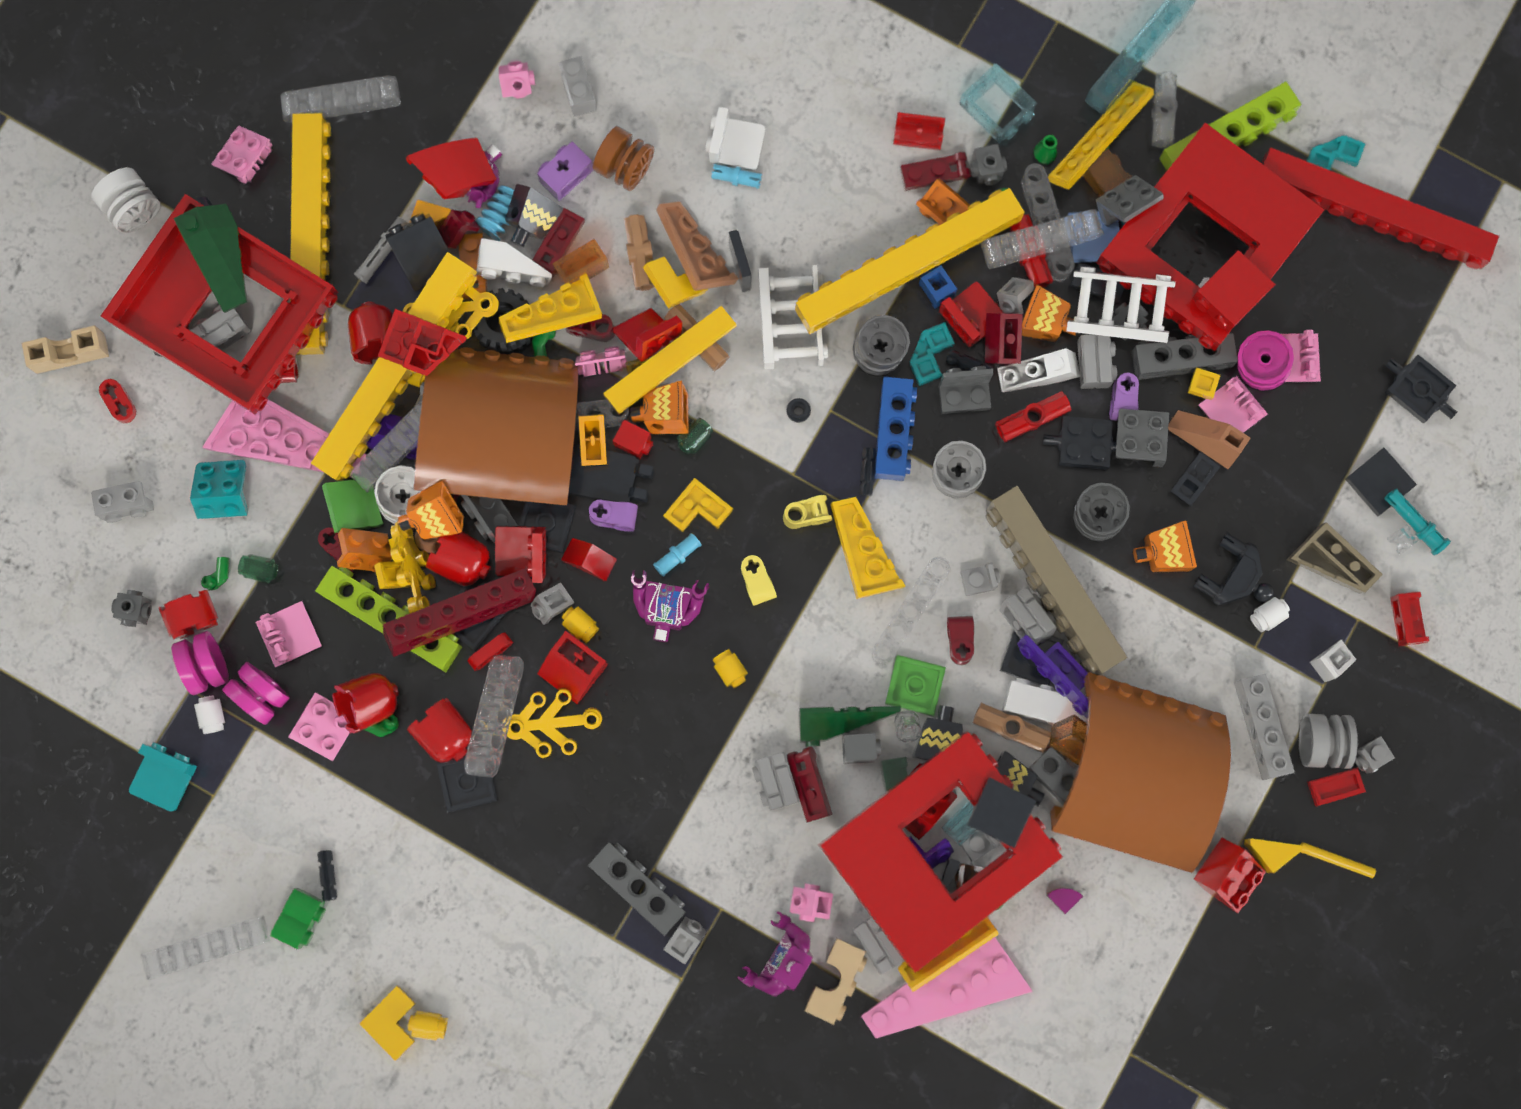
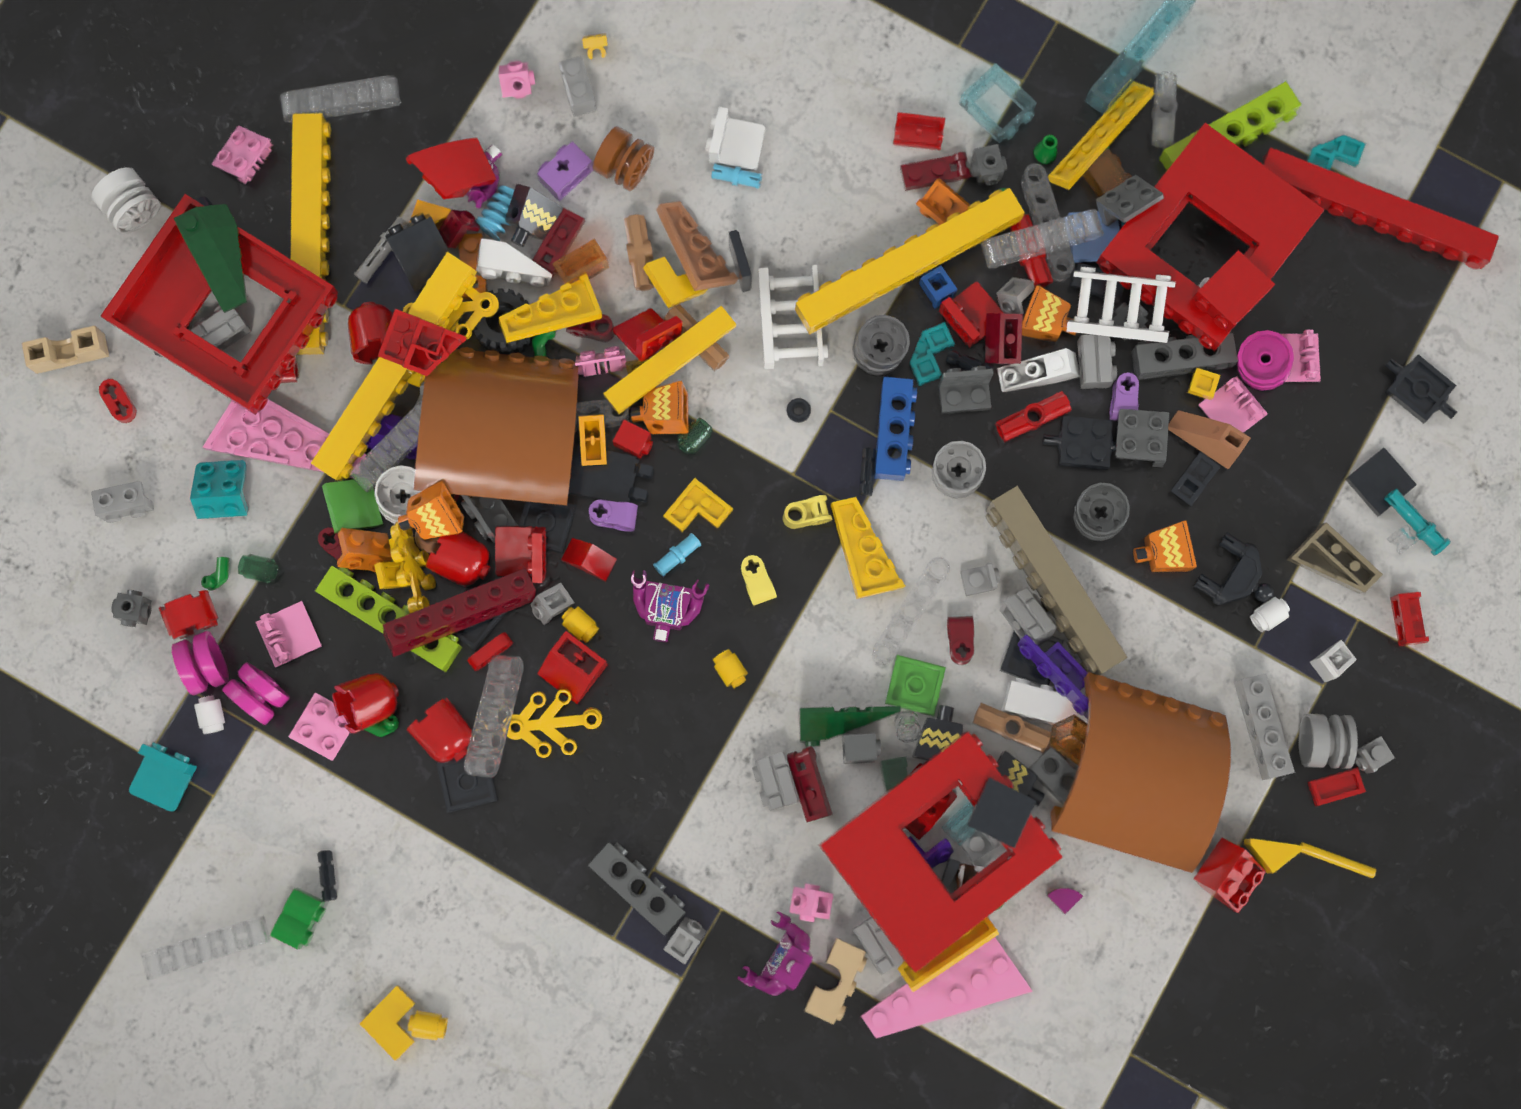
none -> yellow tile [582,33,607,59]

